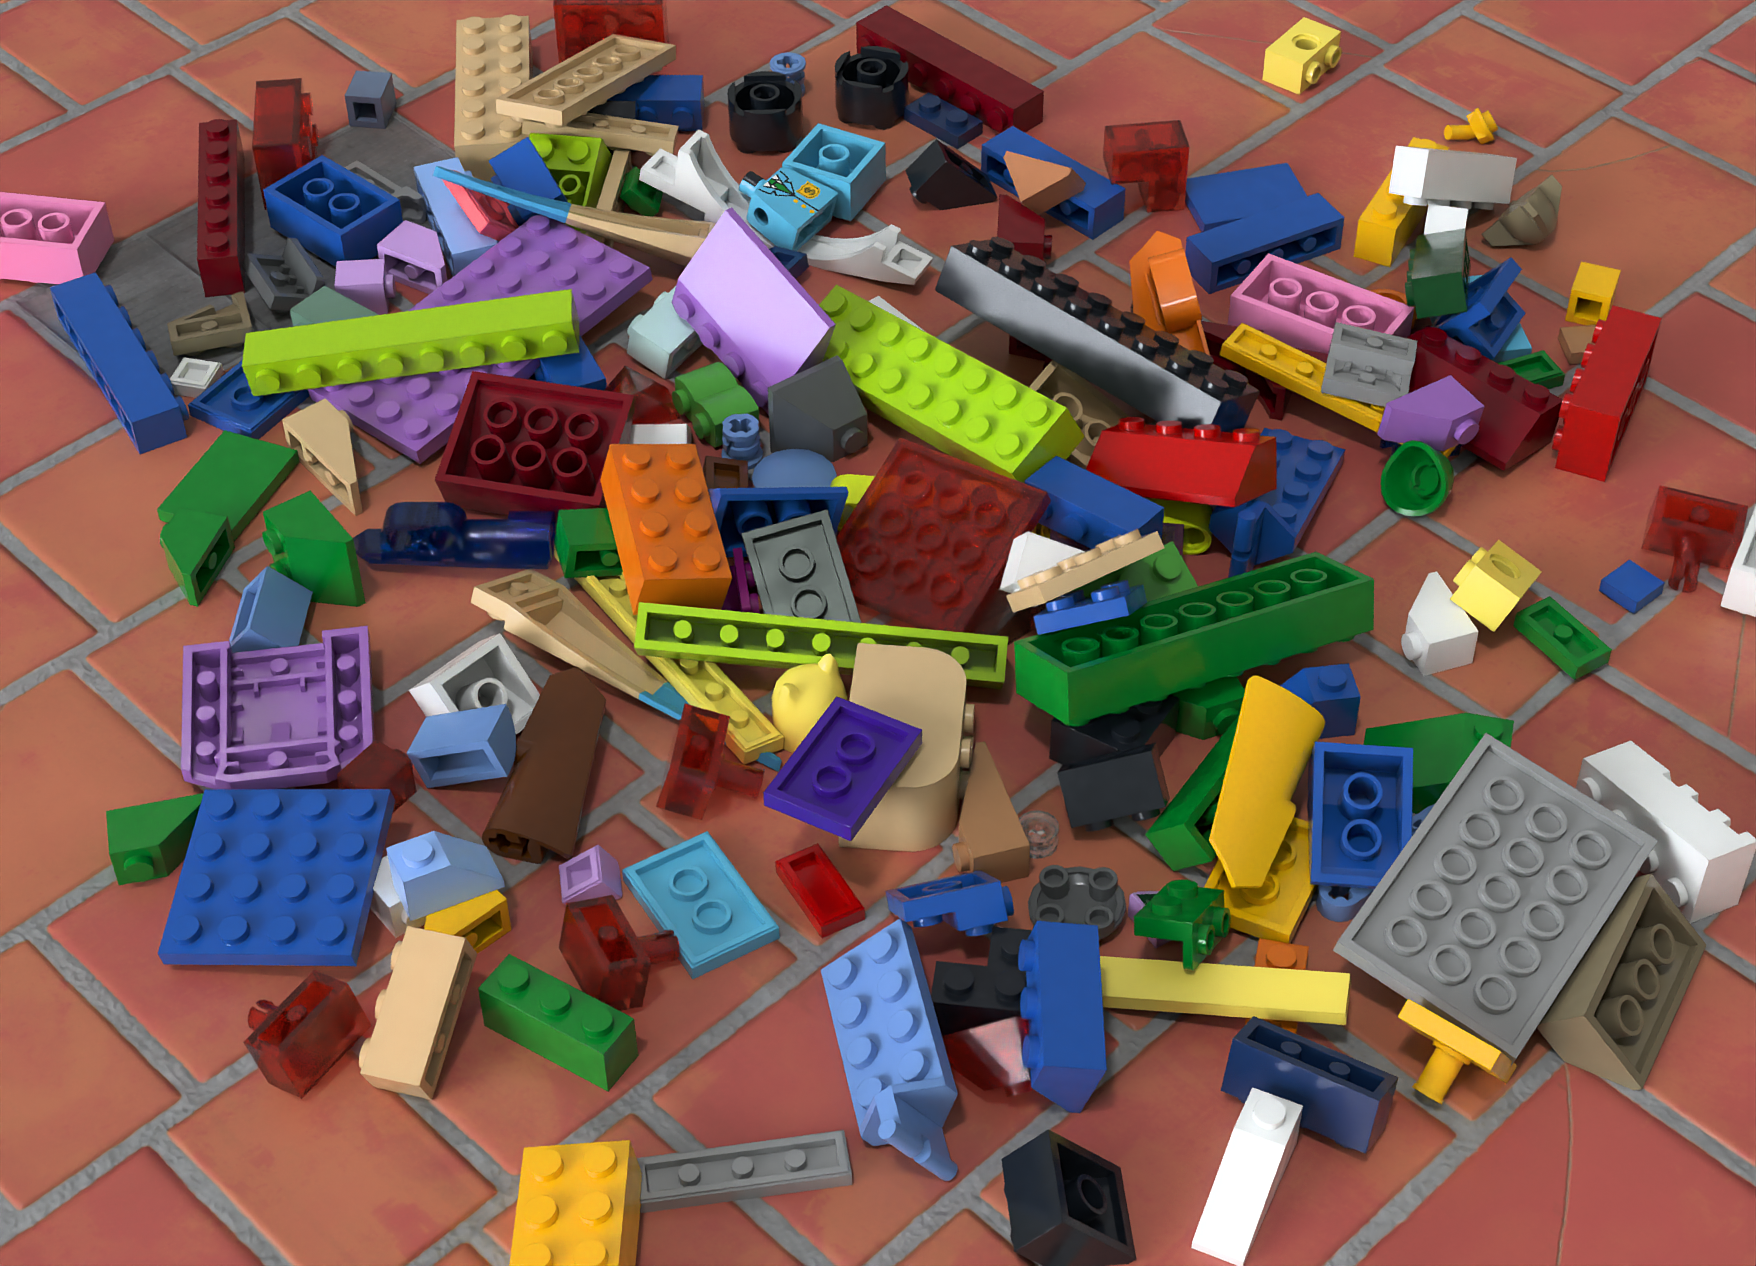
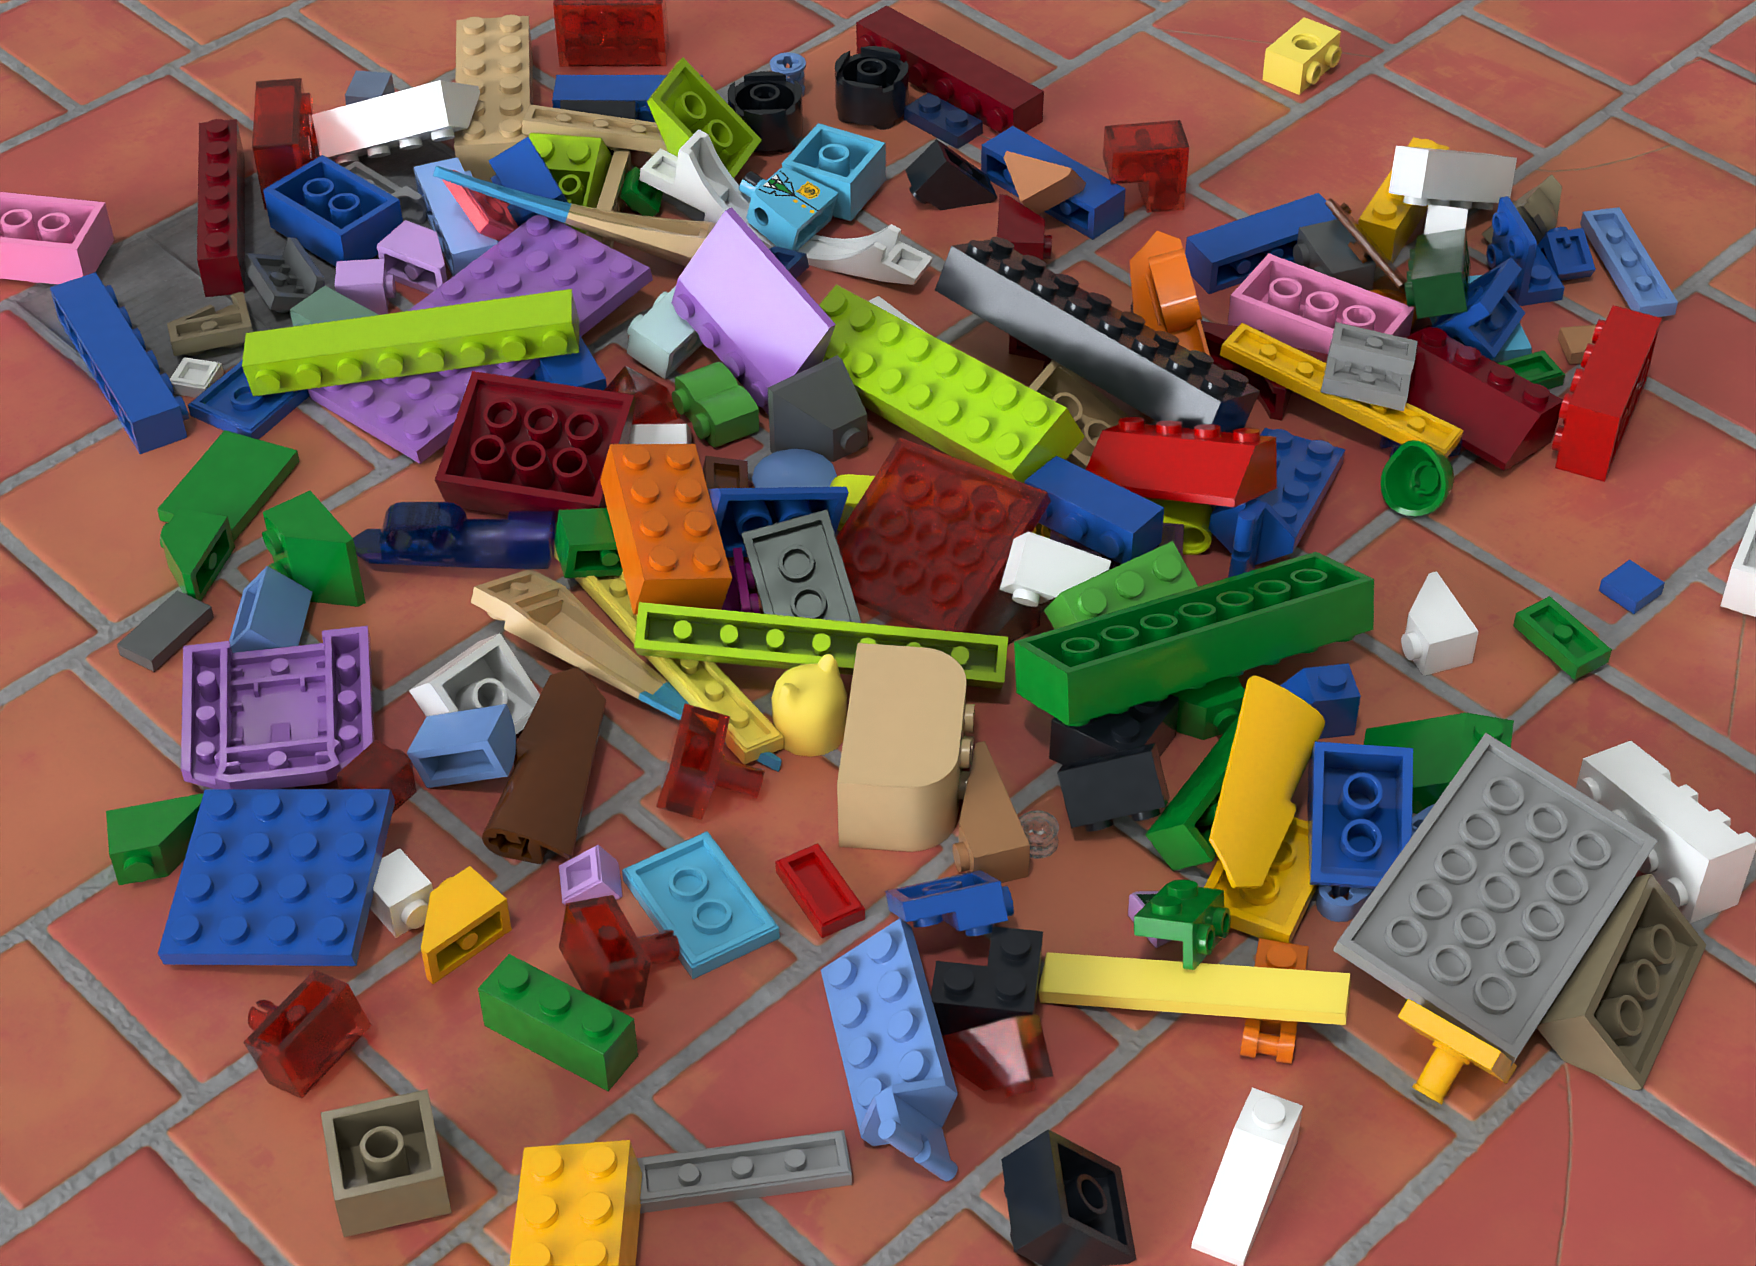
tan slope [282,398,363,516] -> none
tan brick [359,926,477,1100] -> none
light blue slope [386,831,505,921] -> none
tan plate [496,34,676,128] -> none
medium blue bush [721,414,763,469] -> none
dark purple plate [763,696,922,841] -> none
tan plate [1006,529,1165,612] -> none
blue slope [1018,921,1107,1113] -> none
dark grey dish [1028,865,1126,940] -> none
blue plate [1033,580,1147,635] -> none
blue tile [1179,163,1307,232] -> none
dark blue brick [1221,1016,1399,1154] -> none
medium lavender slope [1377,375,1485,451] -> none
yellow plate [1444,107,1499,145] -> none
light yellow brick [1450,539,1542,632] -> none
yellow brick [1565,261,1621,325] -> none
clear red brick [1641,485,1748,592] -> none
none -> dark grey tile [117,590,214,672]
none -> white slope [312,80,480,166]
none -> dark tan brick [321,1089,452,1237]
none -> lime slope [647,57,762,178]
none -> dark grey brick [1293,219,1376,291]
none -> reddish brown door [1325,198,1407,294]
none -> blue bracket [1486,196,1565,306]
none -> blue bracket [1538,227,1596,281]
none -> medium blue plate [1580,207,1678,317]

